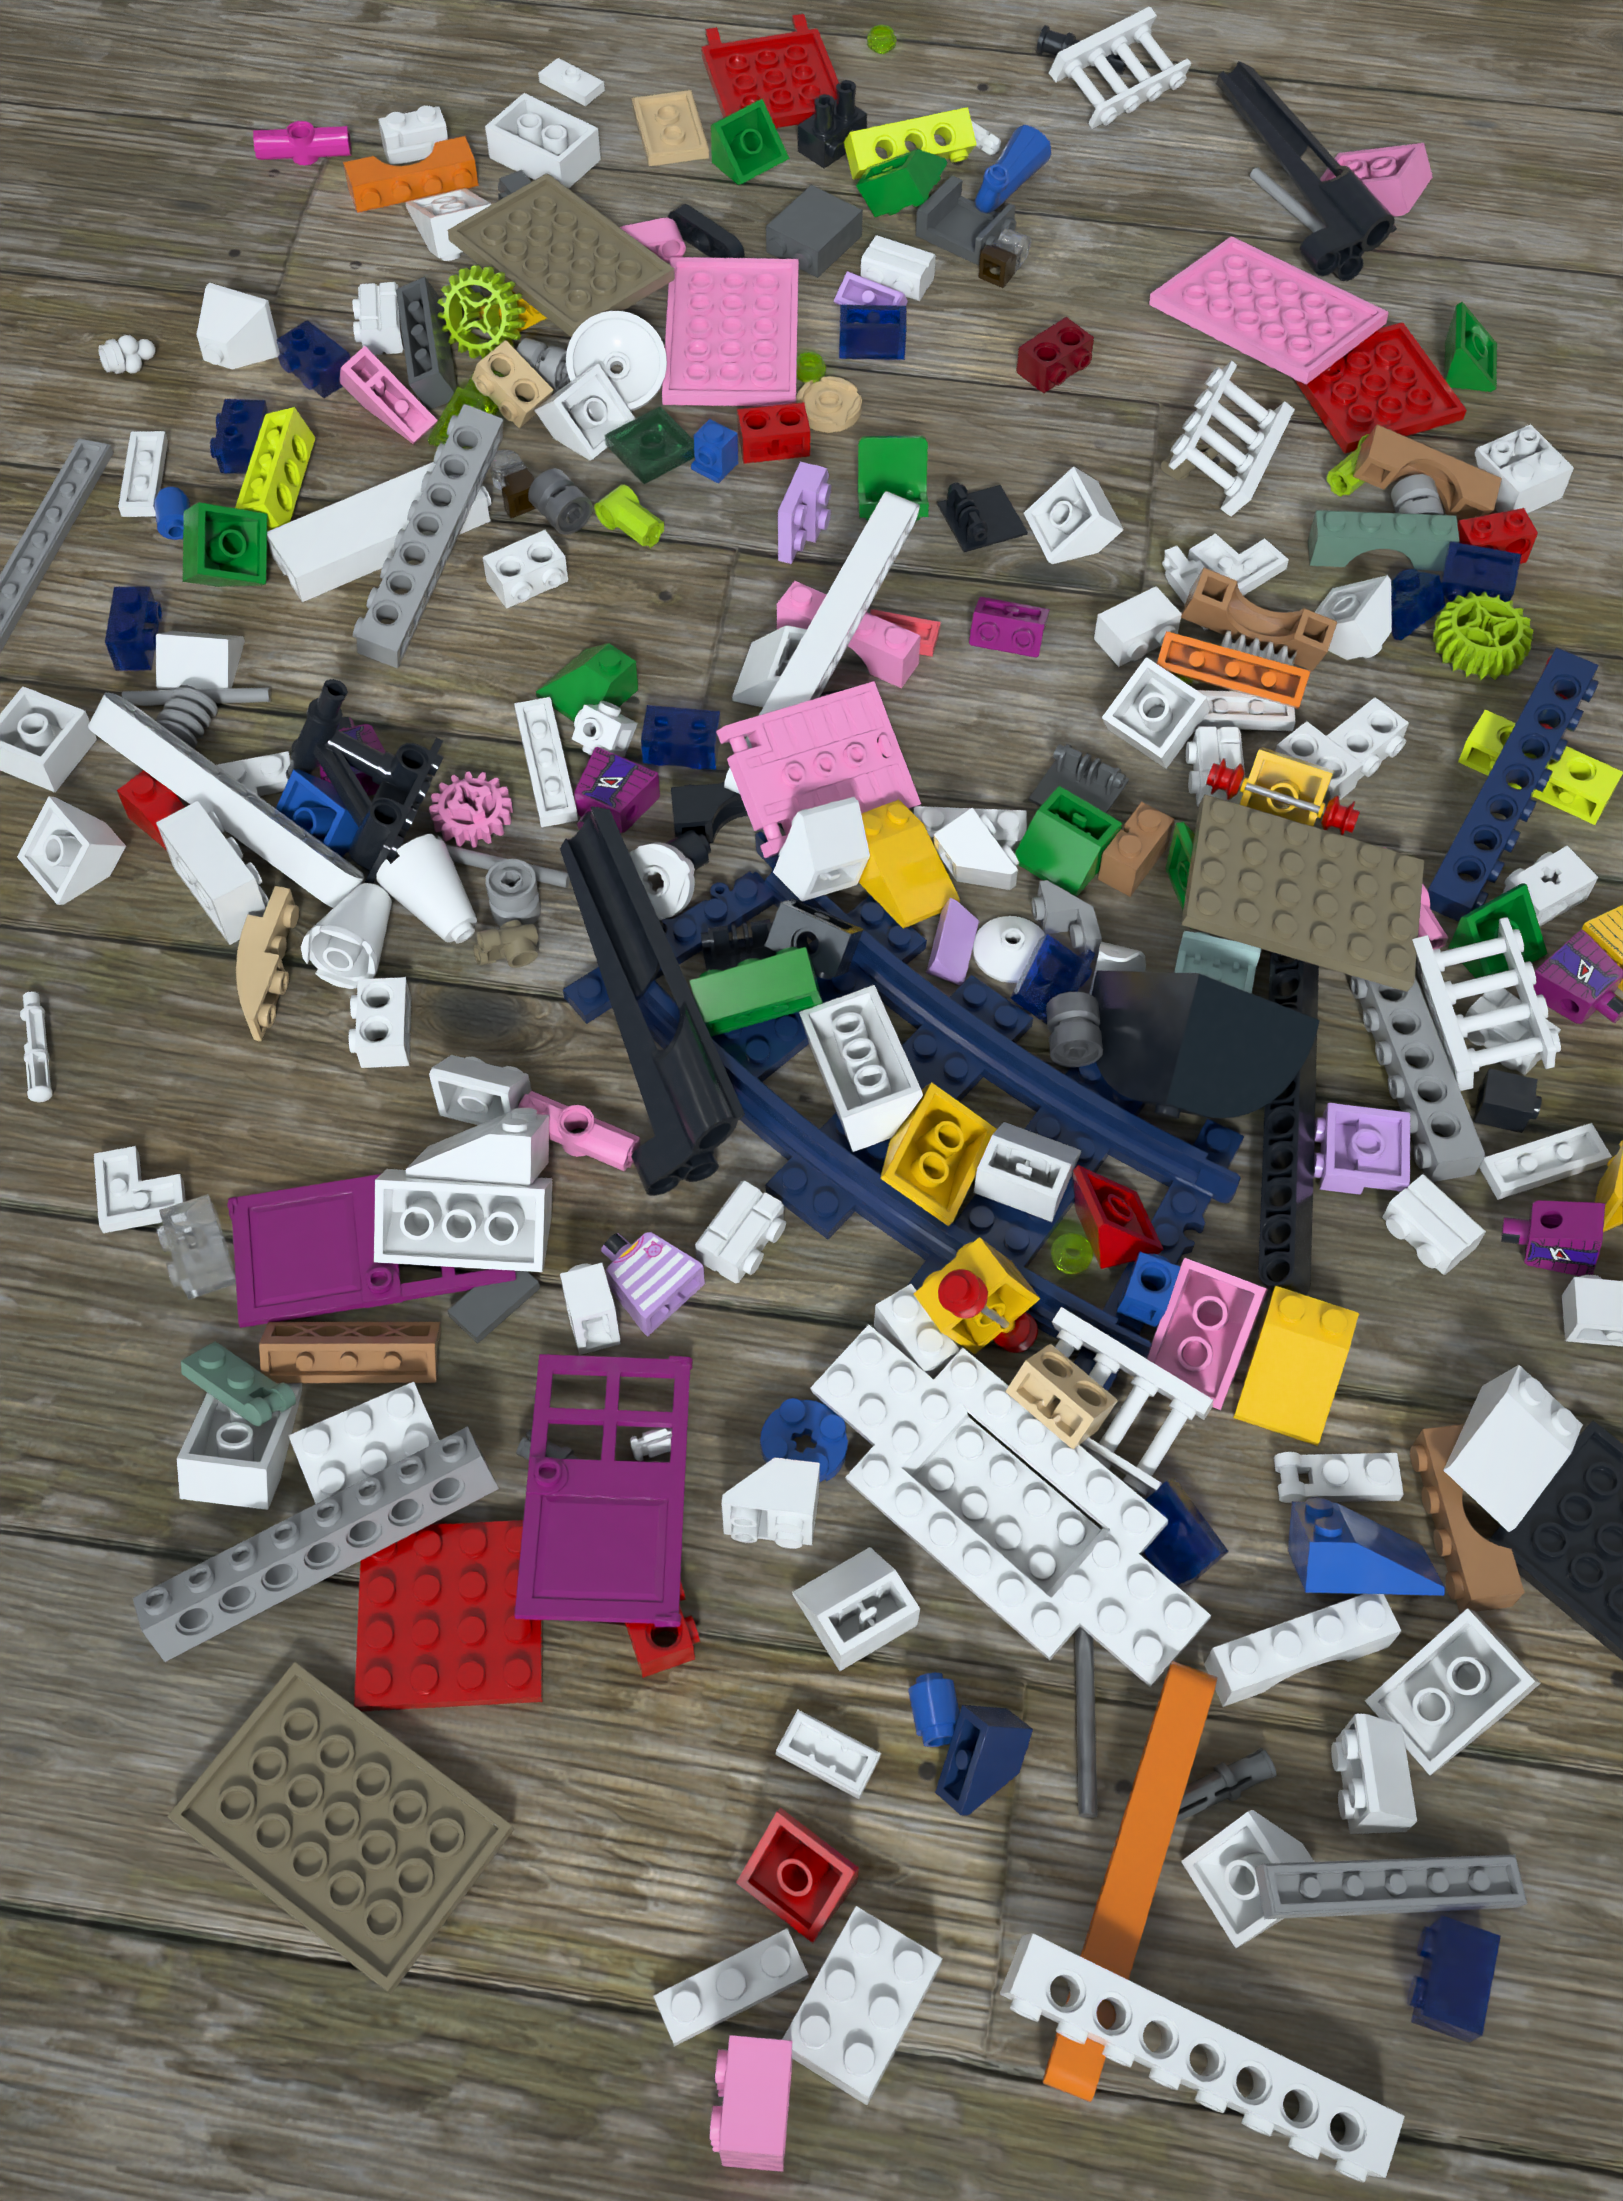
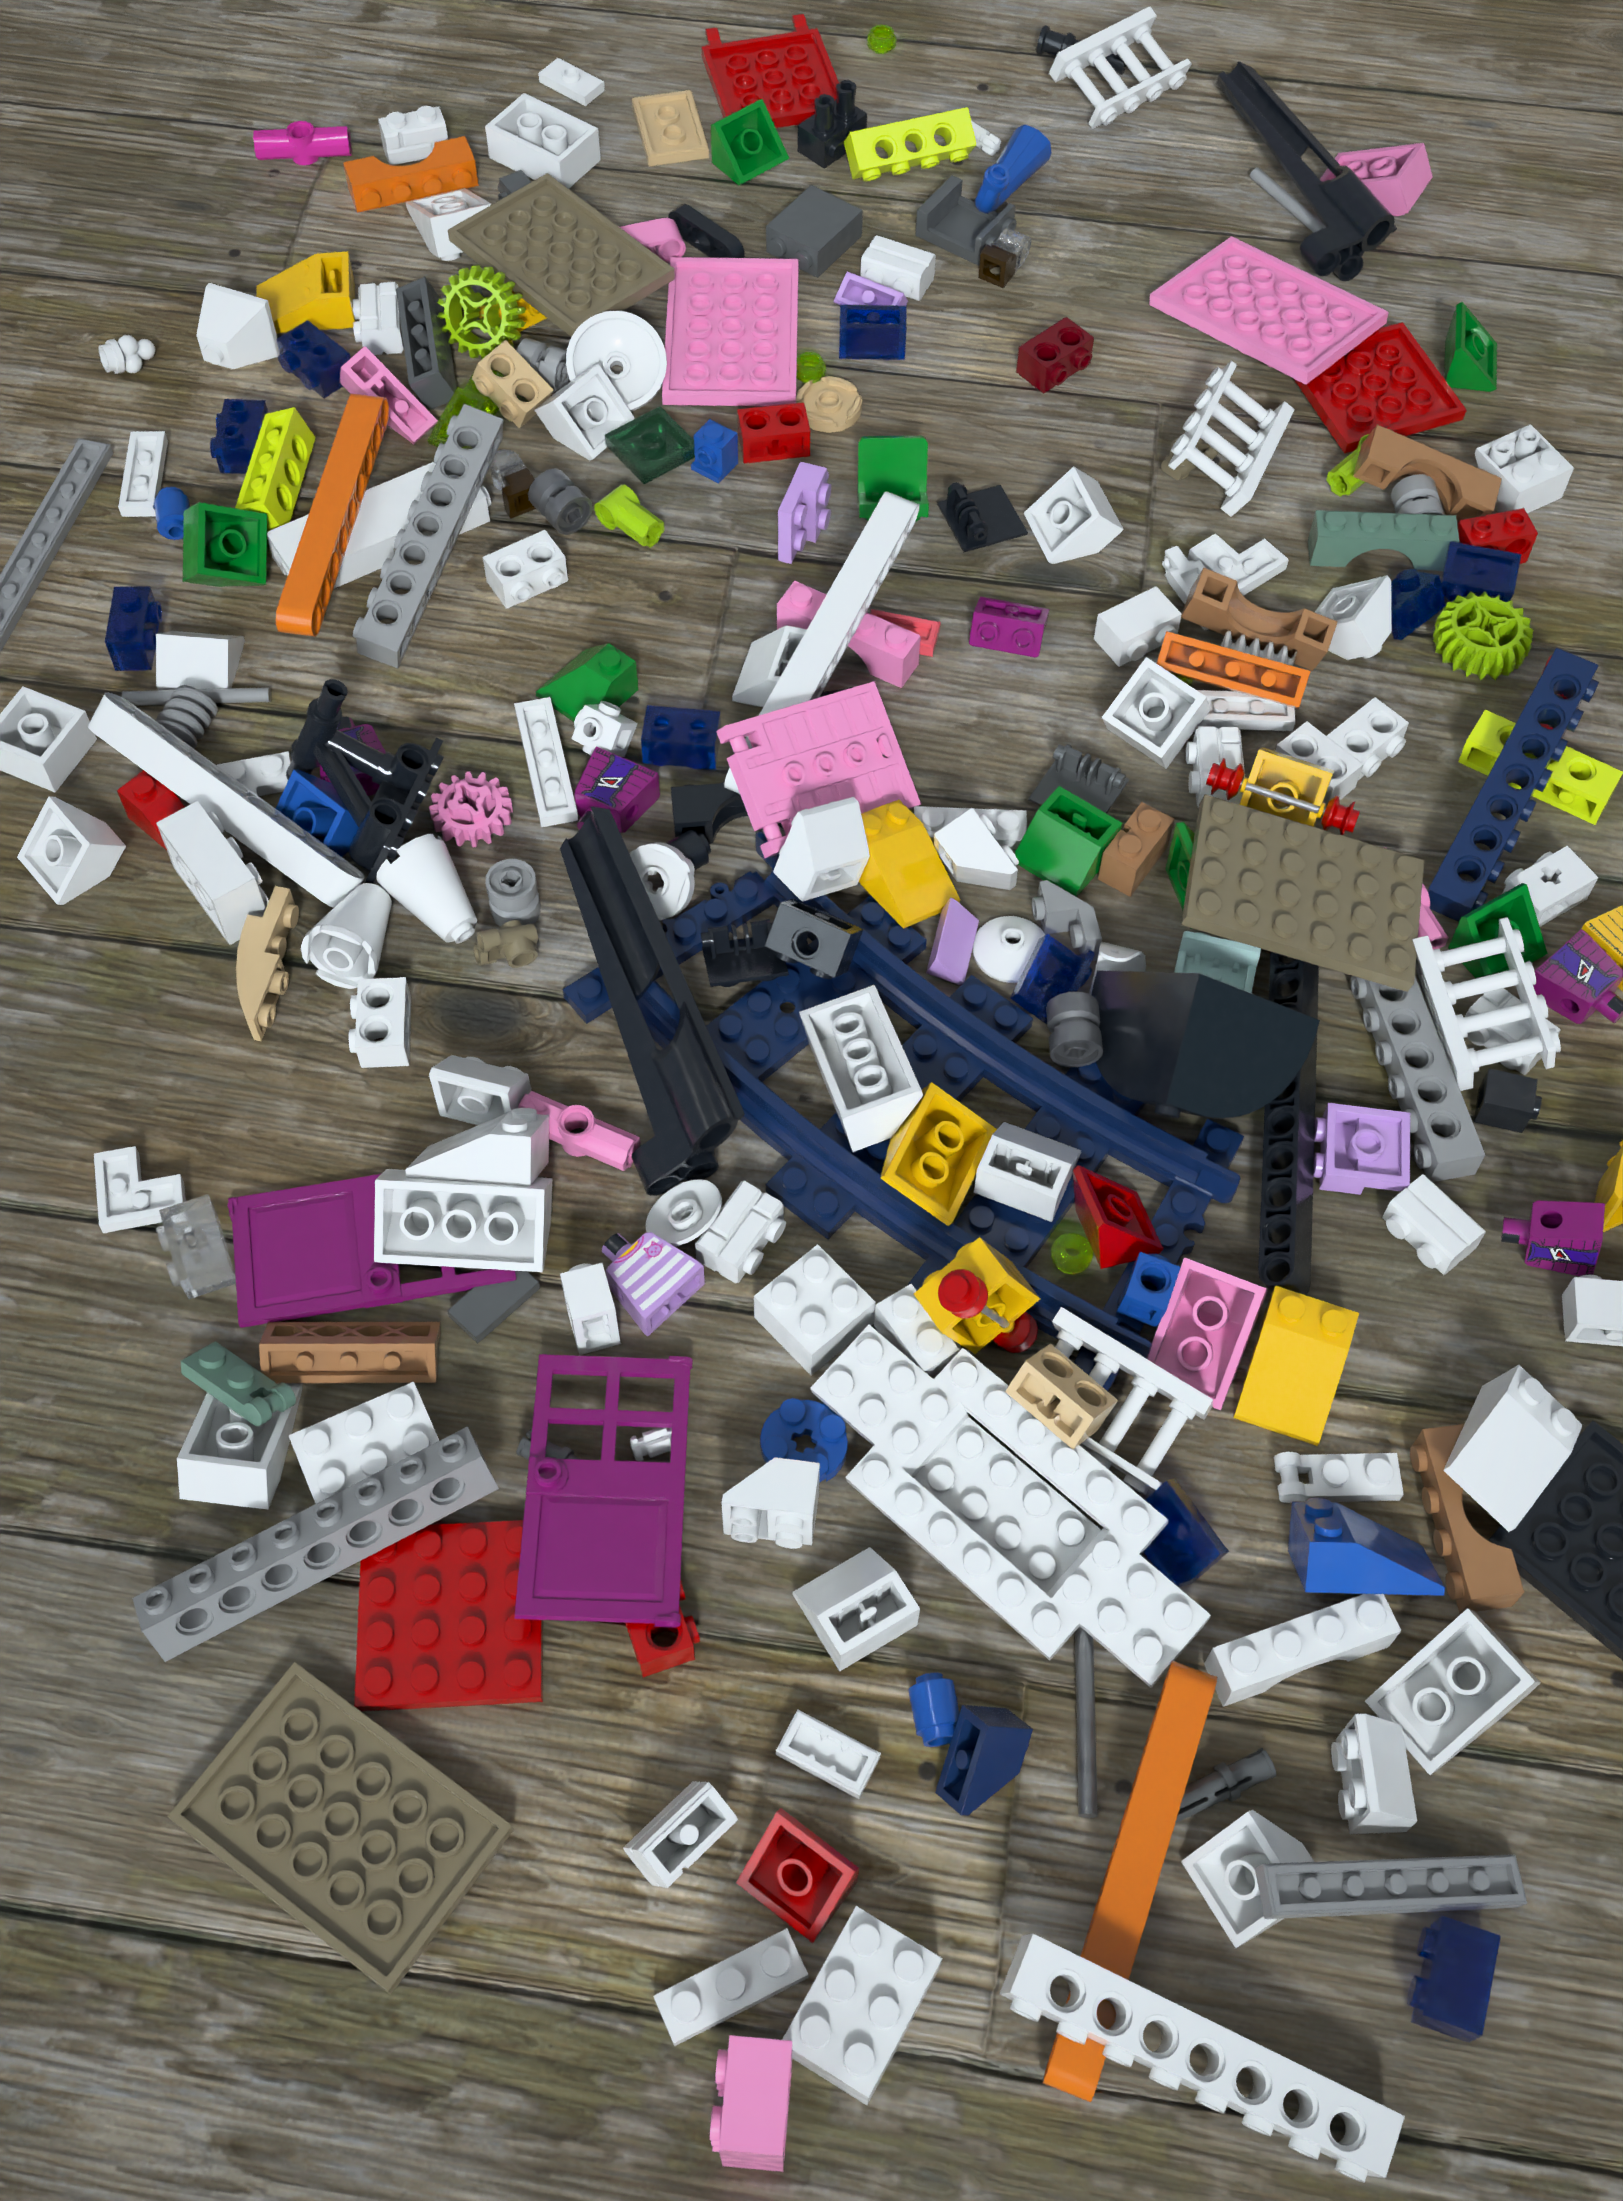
white piece [20,992,53,1102] -> none
light grey bar [446,845,570,888] -> none
brick [689,947,823,1037] -> none
green slope [856,149,948,218] -> none
white plate [1479,1123,1612,1200] -> none
none -> yellow slope [256,251,355,334]
none -> orange beam [276,393,389,637]
none -> white brick [623,1781,738,1888]
none -> white dish [646,1179,722,1246]
none -> white brick [754,1244,876,1376]

